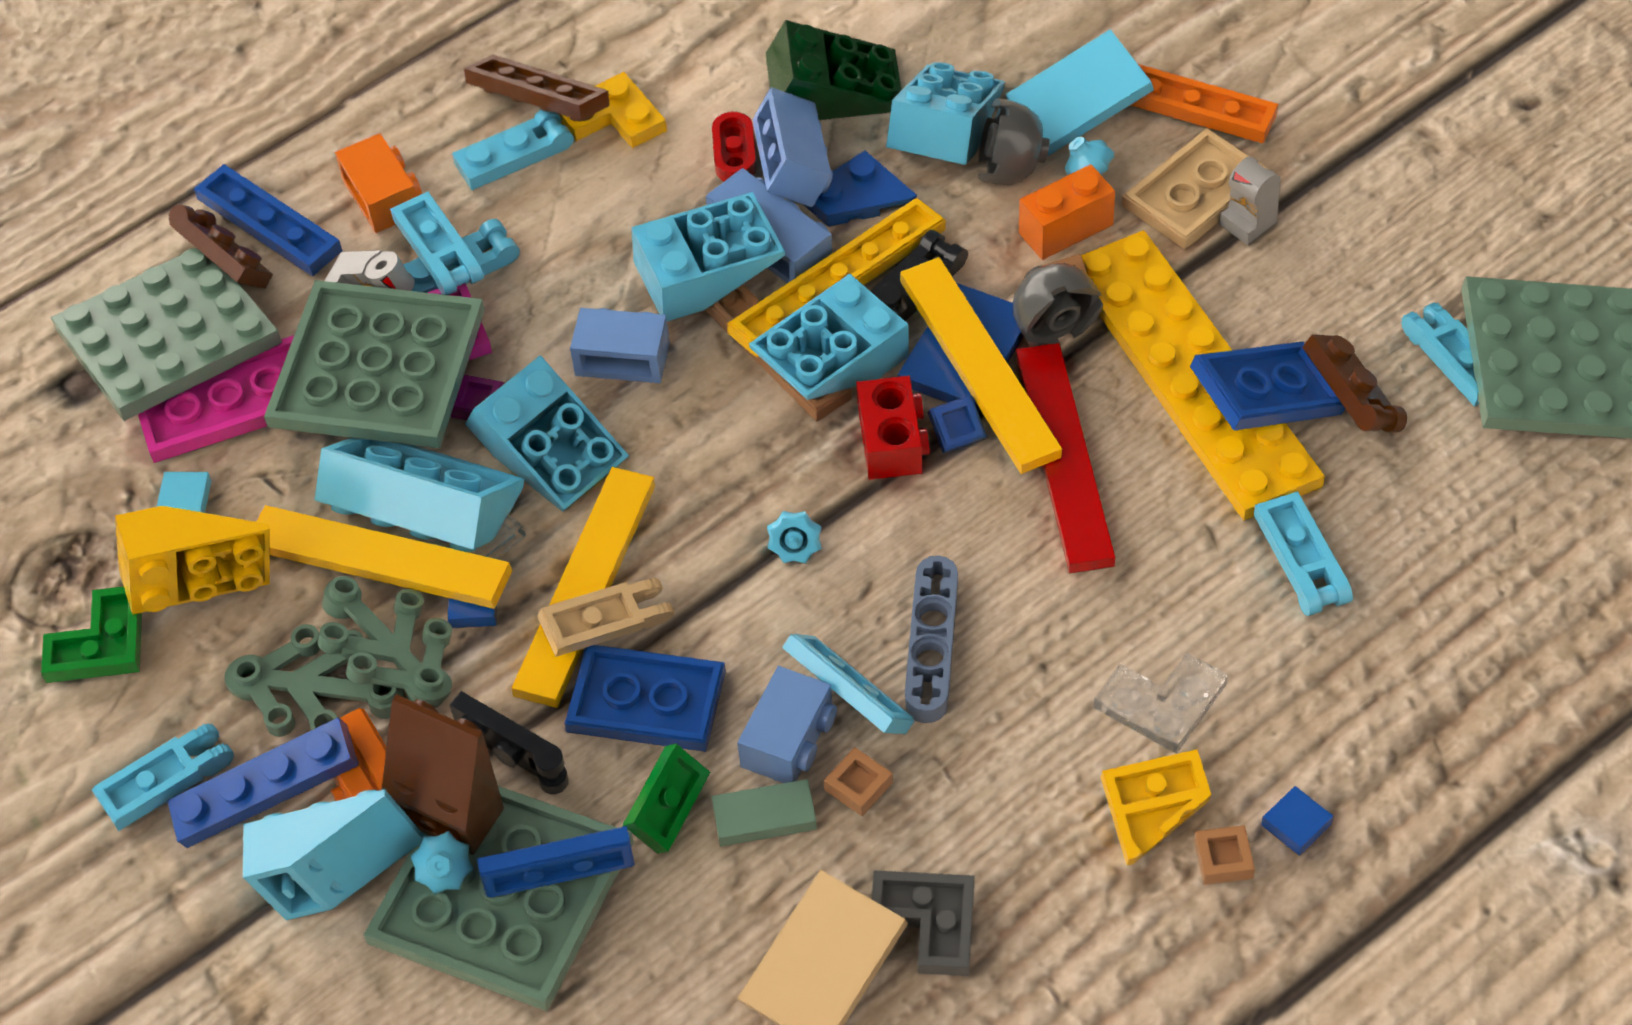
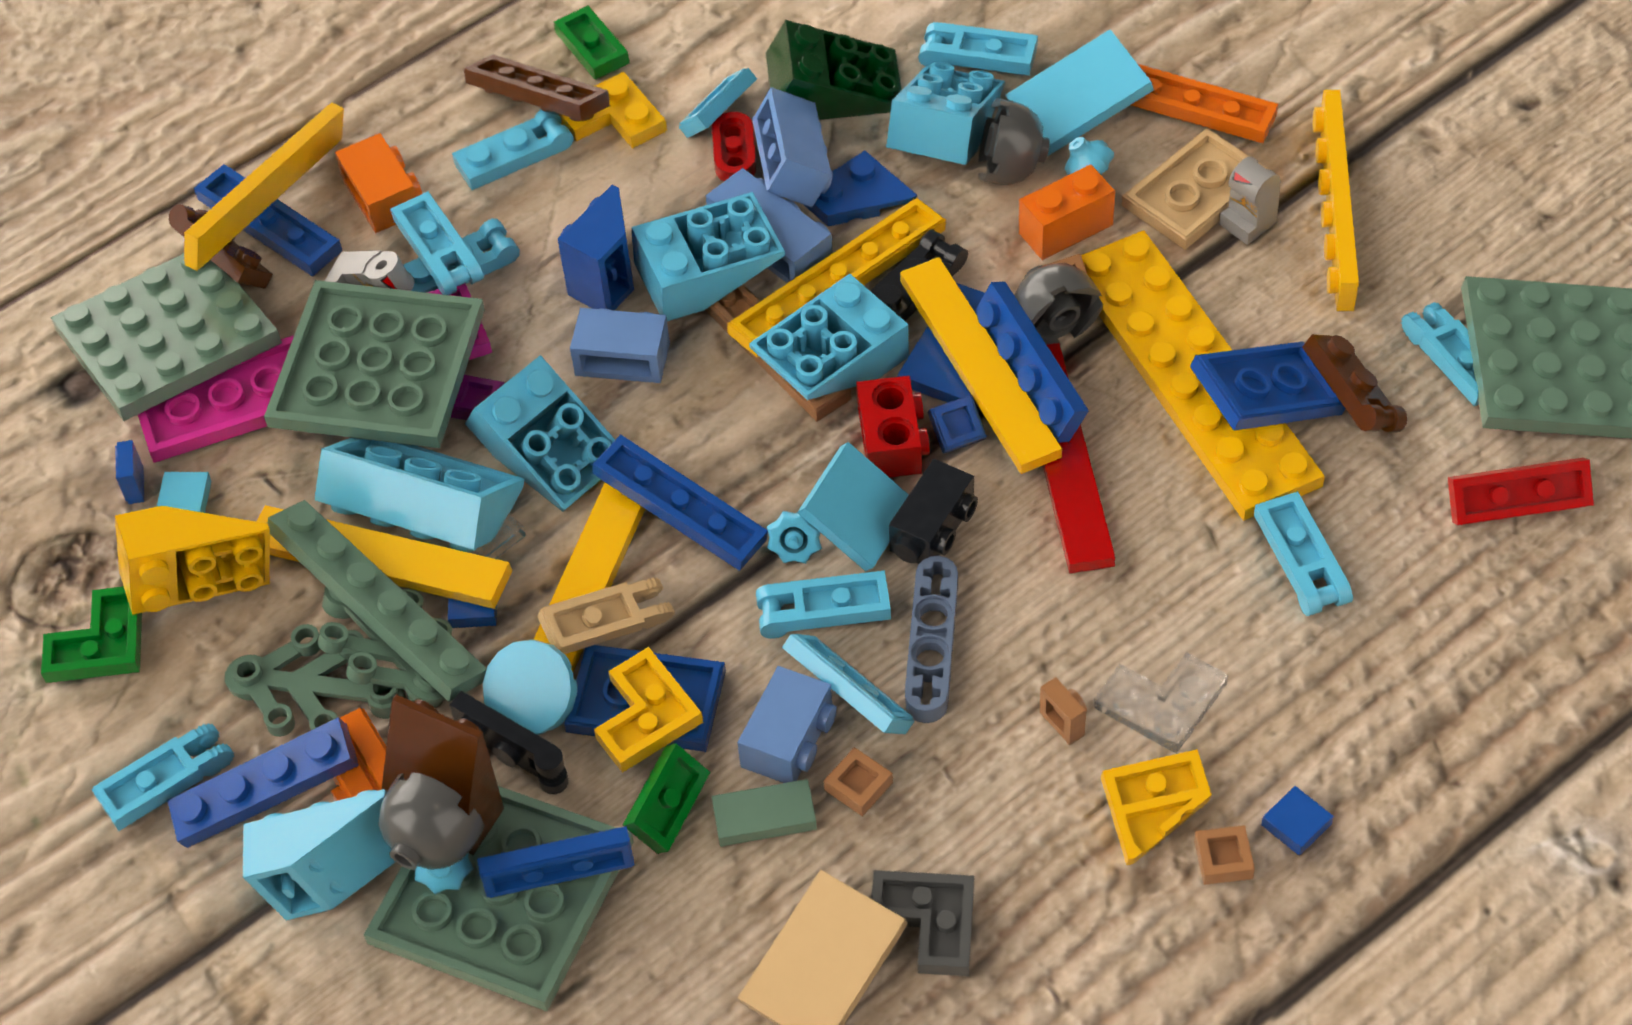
none -> blue tile [115,440,144,504]
none -> yellow tile [184,103,344,271]
none -> sand green plate [267,500,487,702]
none -> dark grey cylinder [378,772,485,870]
none -> medium azure tile [483,640,577,735]
none -> green plate [554,5,630,80]
none -> blue slope [557,184,634,310]
none -> blue plate [592,434,768,571]
none -> yellow plate [594,647,703,773]
none -> medium azure tile [679,68,757,138]
none -> medium azure plate [756,570,891,638]
none -> medium azure tile [797,442,909,571]
none -> black brick [889,459,978,564]
none -> medium azure plate [918,22,1038,76]
none -> blue plate [974,281,1089,443]
none -> medium nougat plate [1040,677,1087,745]
none -> yellow plate [1313,90,1359,311]
none -> red plate [1448,457,1594,525]

